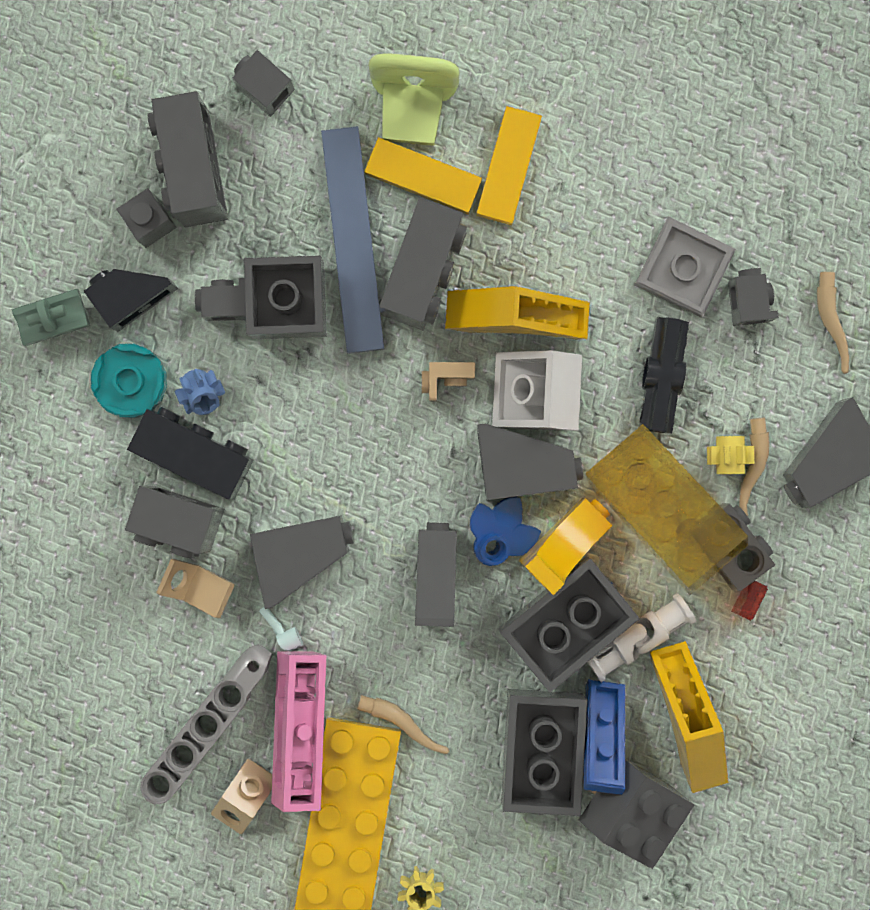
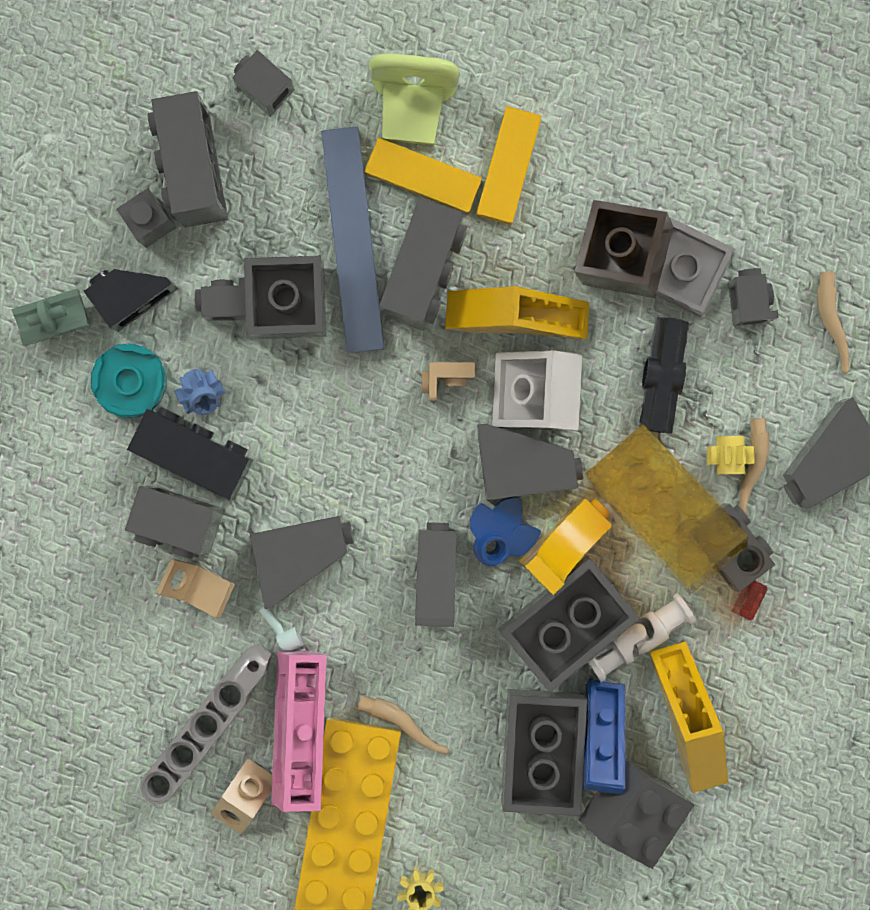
none -> dark brown brick [574,200,674,298]

